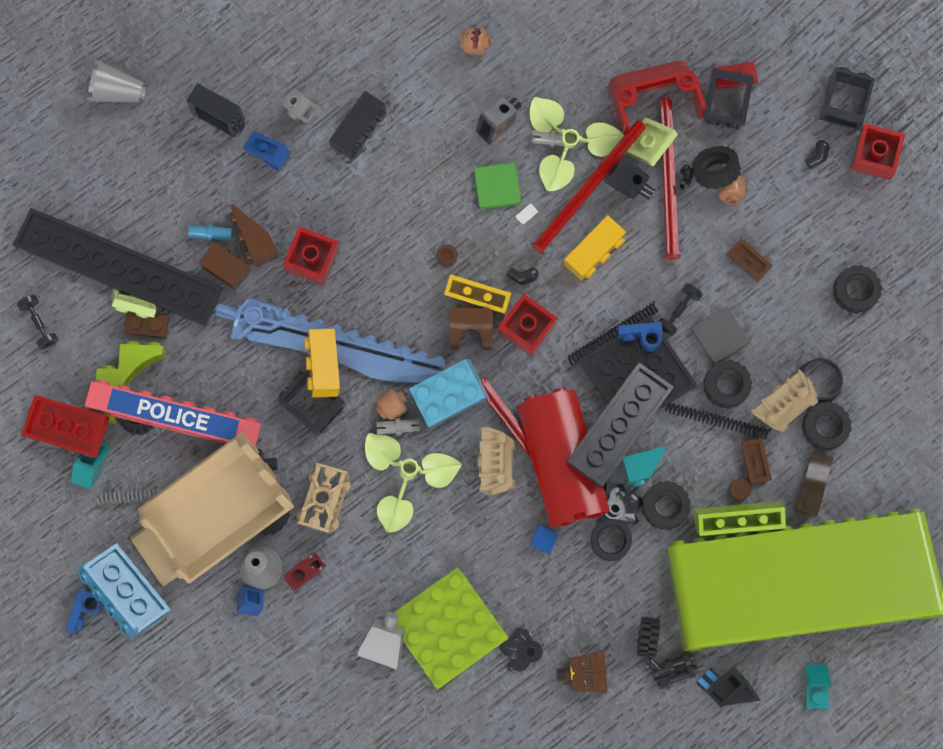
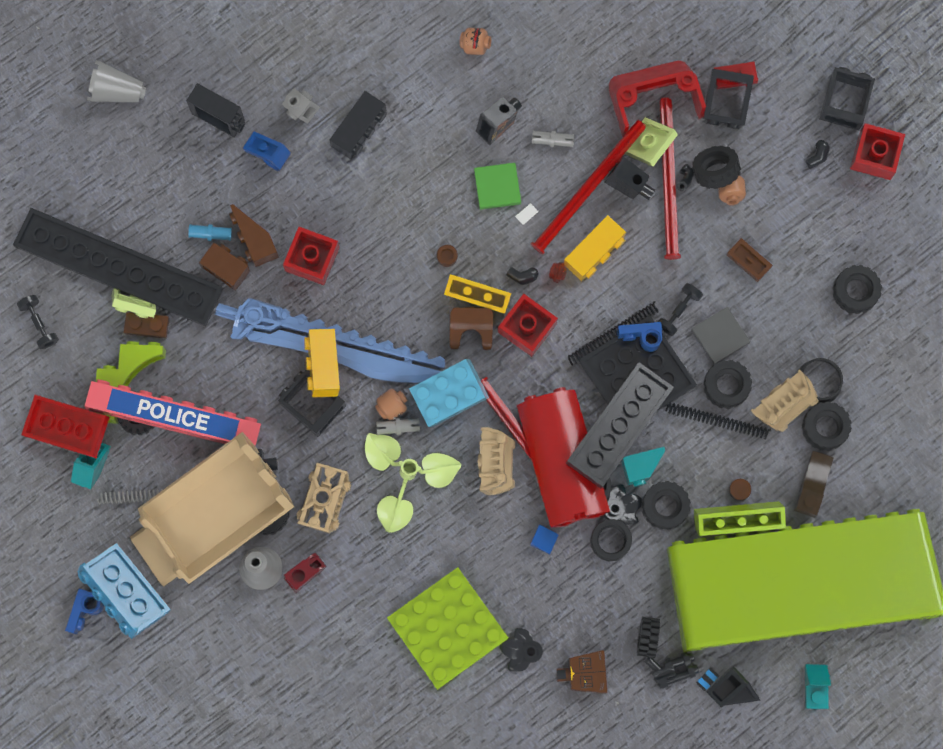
blue slope [237,586,264,616] -> none
light grey torso [357,612,405,669] -> none
yellowish green plant [530,97,624,192] -> none
reddish brown plate [740,438,772,485] -> none
none -> clear red plate [549,262,567,283]

